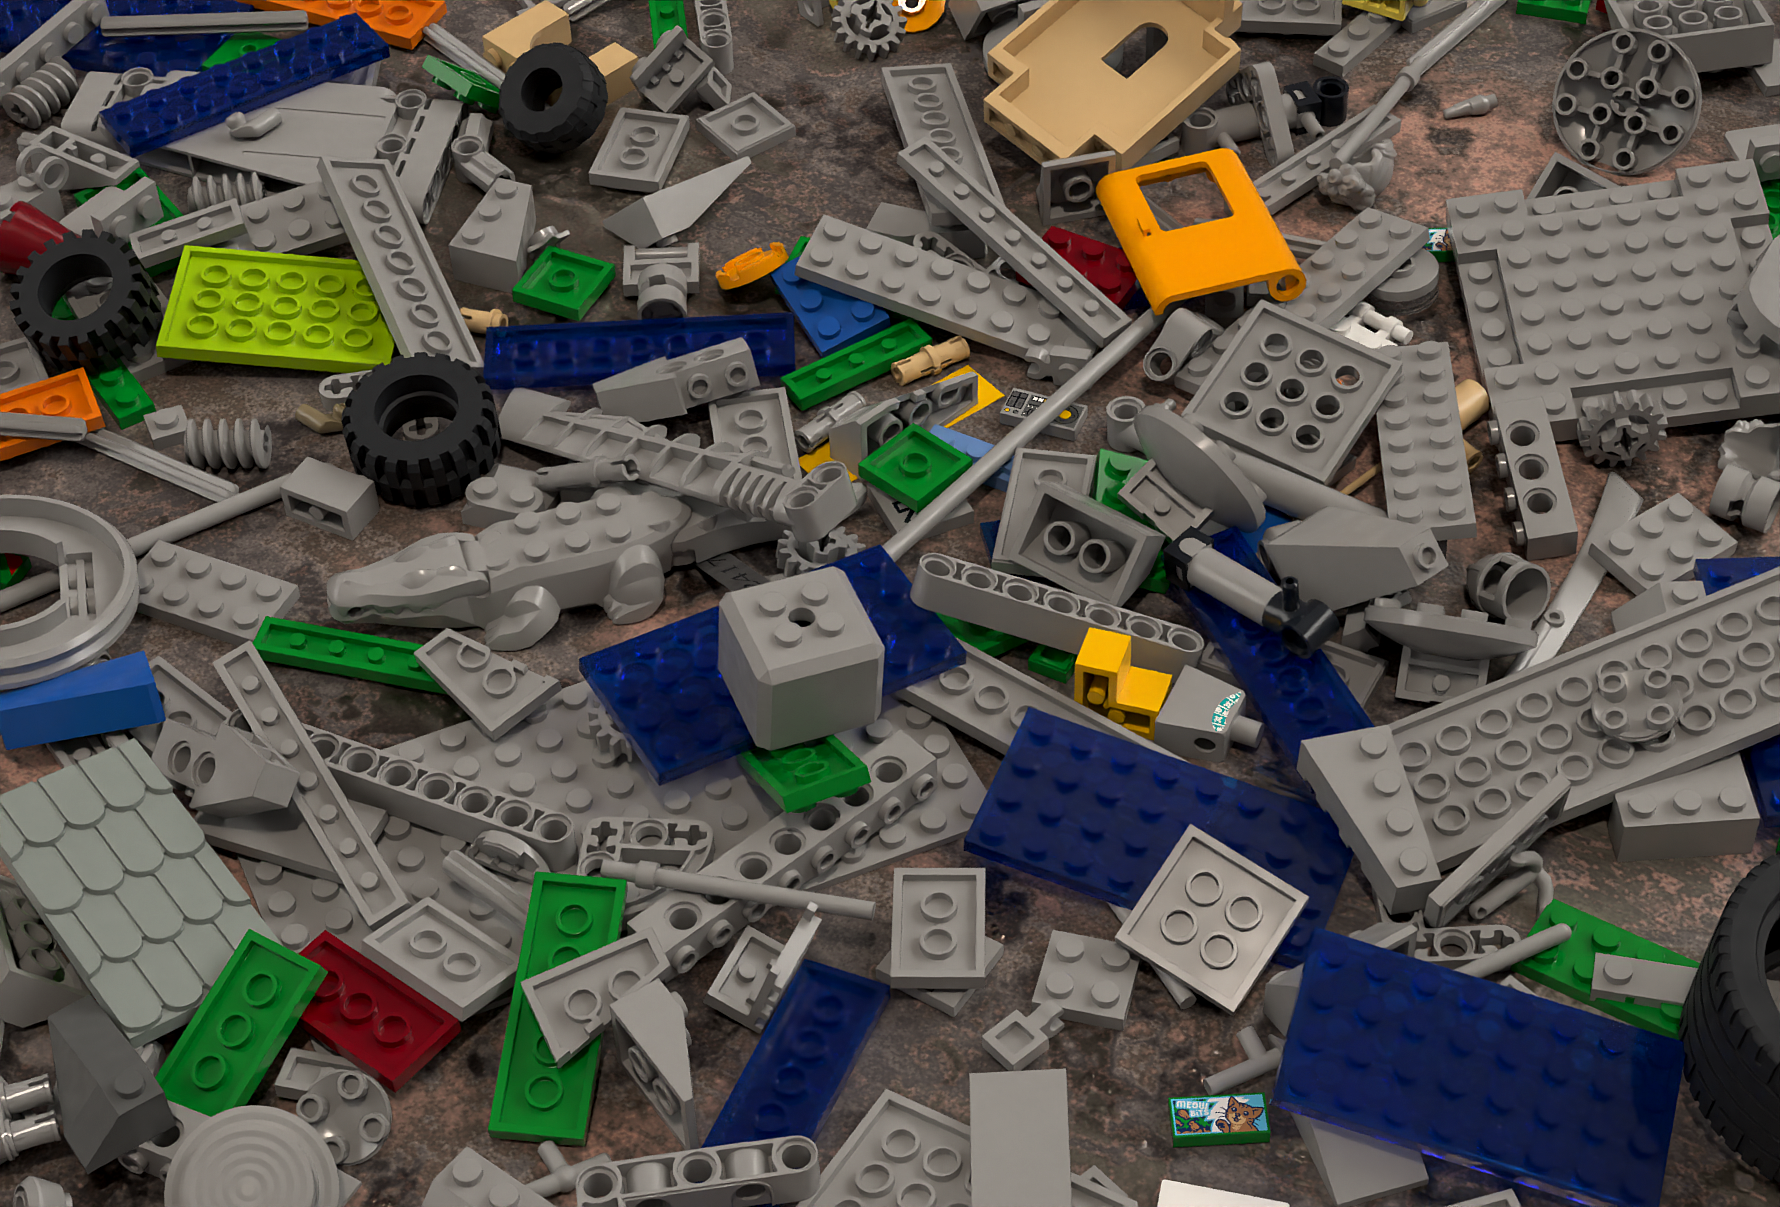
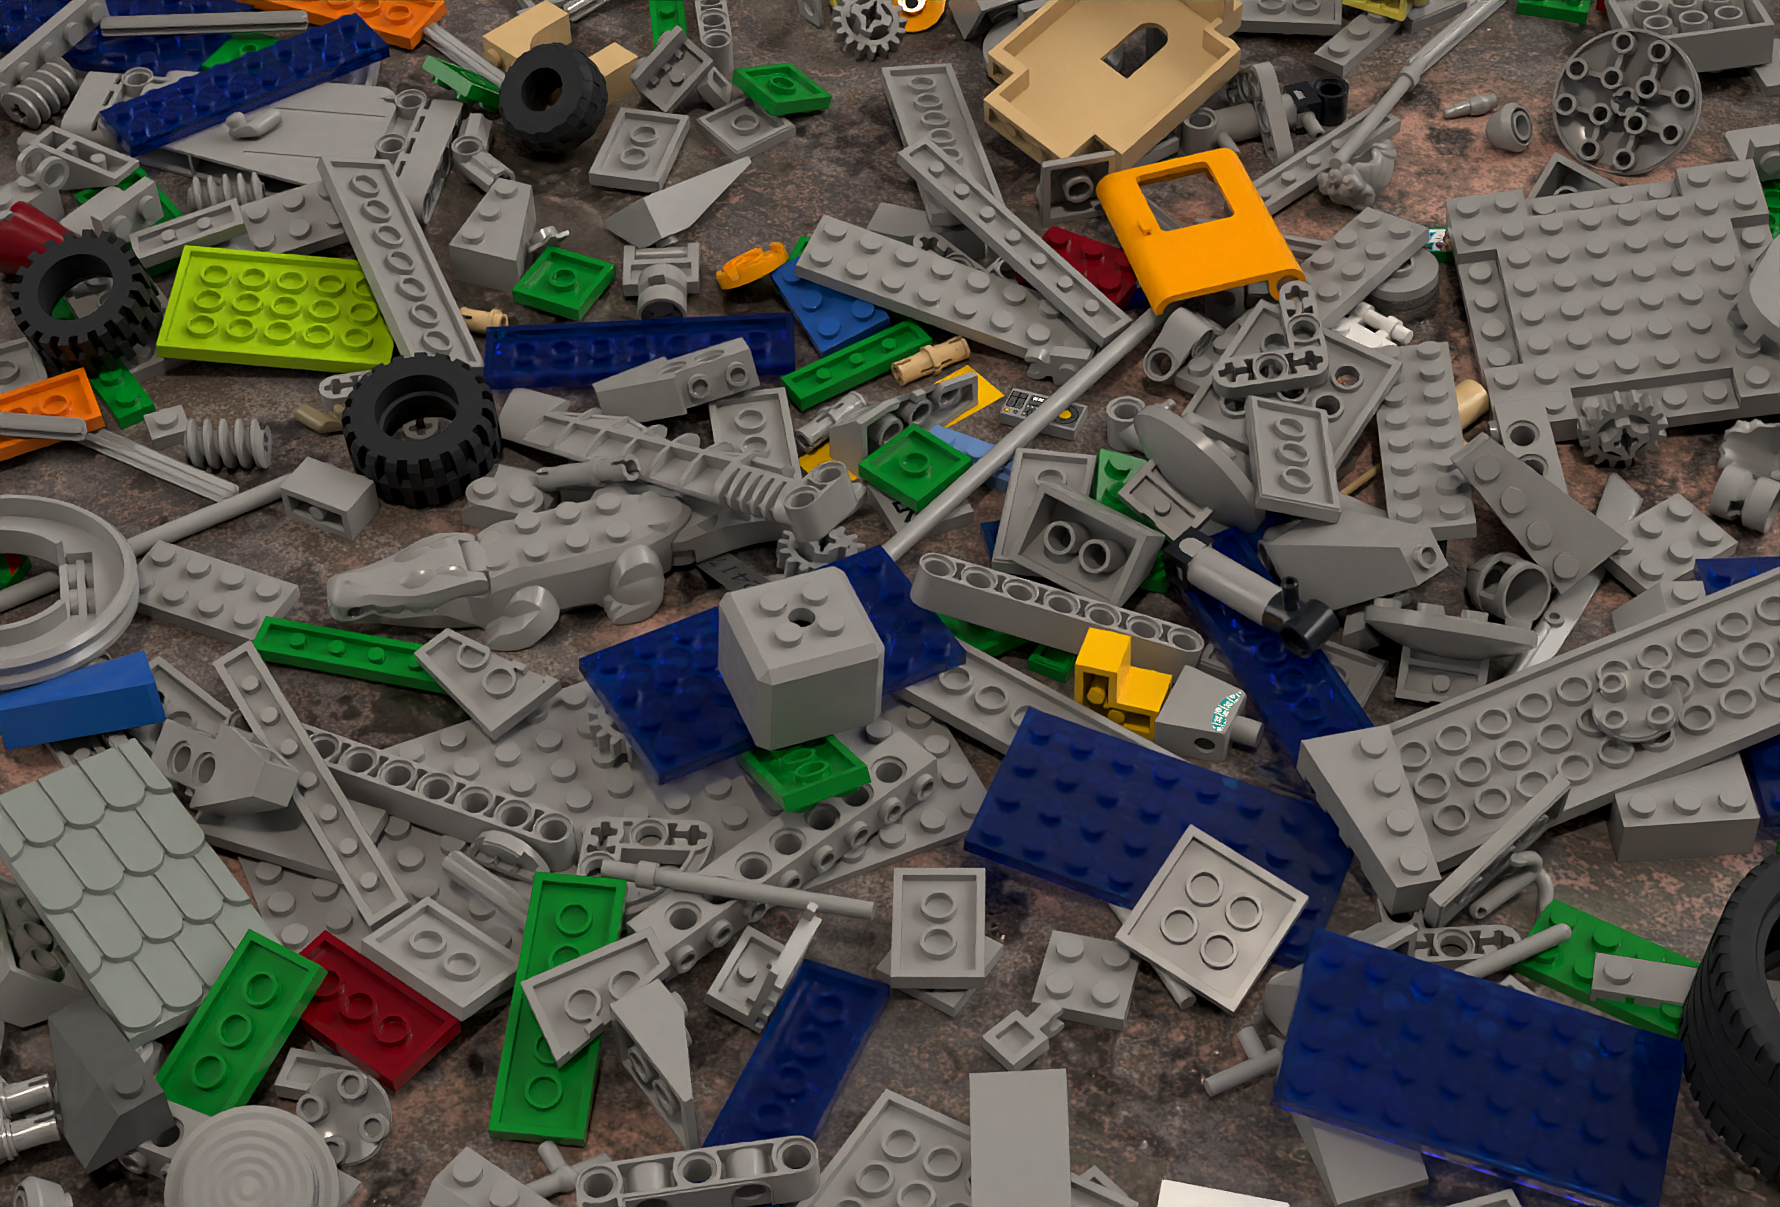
tile [1168,1092,1271,1148] -> none
none -> green plate [731,63,832,117]
none -> light grey beam [1212,281,1329,399]
none -> light grey tile [1244,395,1342,523]
none -> light grey wedge [1449,432,1629,594]
none -> light grey cone [1485,102,1533,152]

